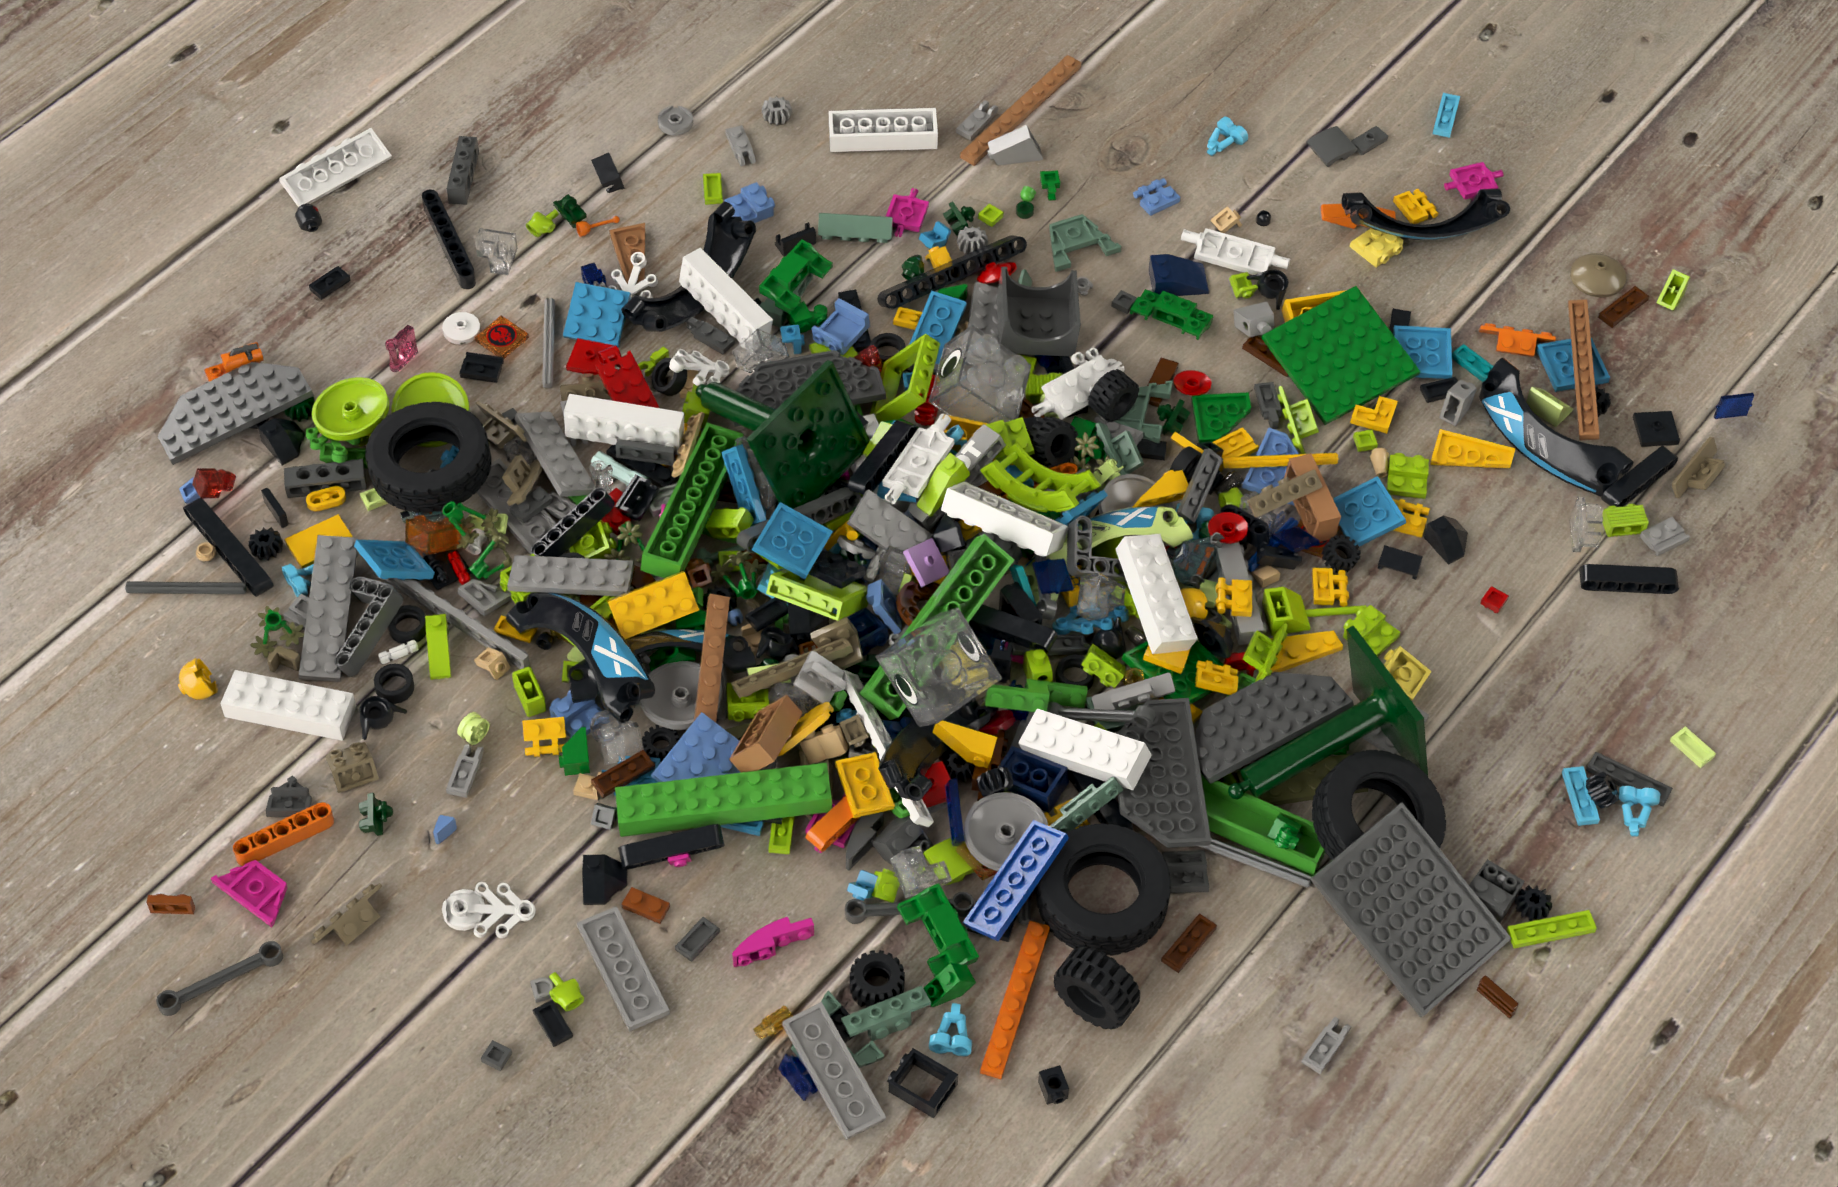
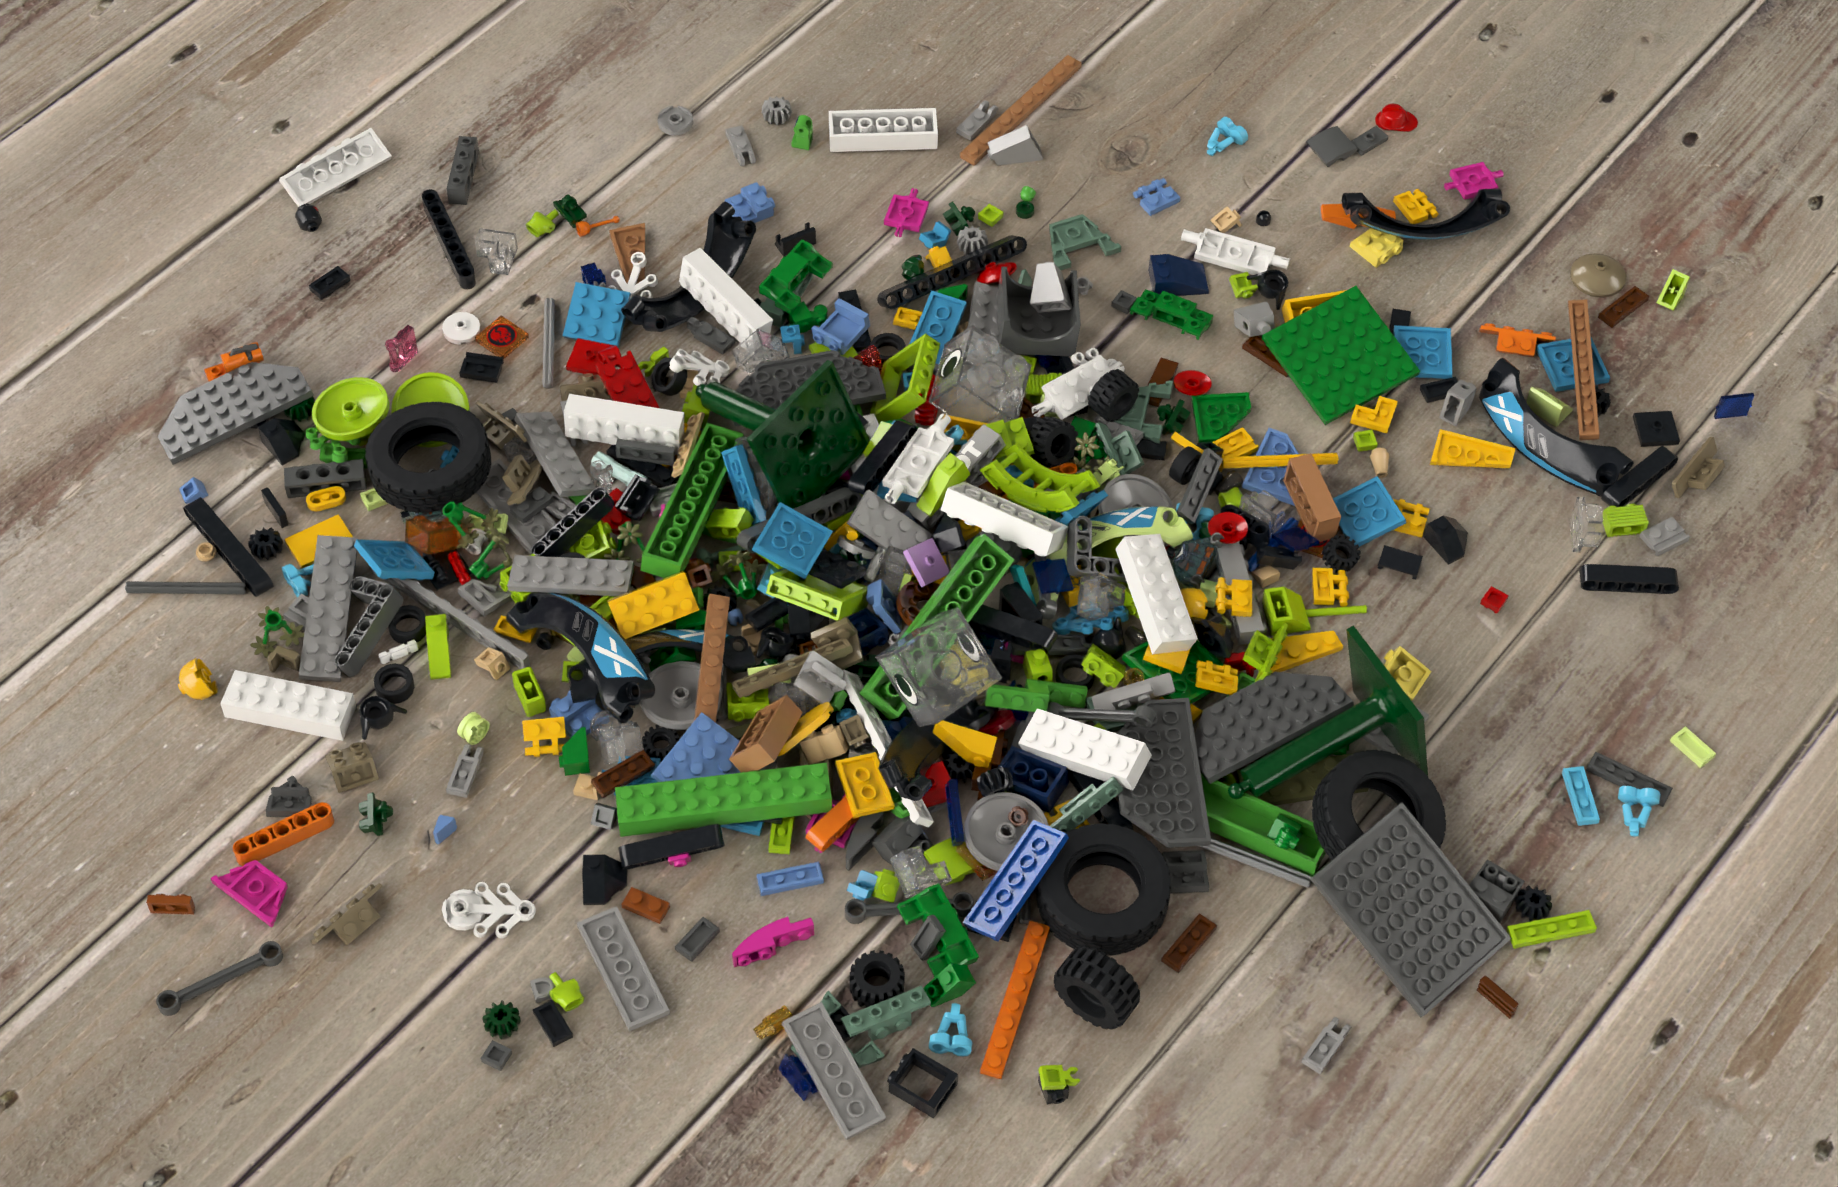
clear red brick [192,468,236,498] -> none
black hinge [591,152,625,193] -> none
lime tile [703,173,723,205] -> none
sand green brick [818,213,893,243] -> none
green plate [1040,170,1060,200] -> none
yellow slope [1133,470,1189,507] -> none
dark tan bracket [1248,469,1322,518] -> none
dark grey hinge [1254,382,1282,429] -> none
lime bracket [1277,386,1319,454] -> none
lime plate [1343,605,1400,657] -> none
lime plate [1387,453,1429,499] -> none
medium azure plate [1432,93,1460,138] -> none
teal tile [1452,344,1493,382] -> none
black gear [1586,772,1619,809] -> none
none -> dark green gear [482,1000,521,1040]
none -> medium blue tile [756,862,824,896]
none -> bright green leg [791,115,813,150]
none -> dark grey tile [910,915,946,960]
none -> reddish brown plate [1008,806,1029,827]
none -> slope [1030,262,1072,313]
none -> lime plate [1038,1065,1080,1090]
none -> red piece [1375,103,1418,132]

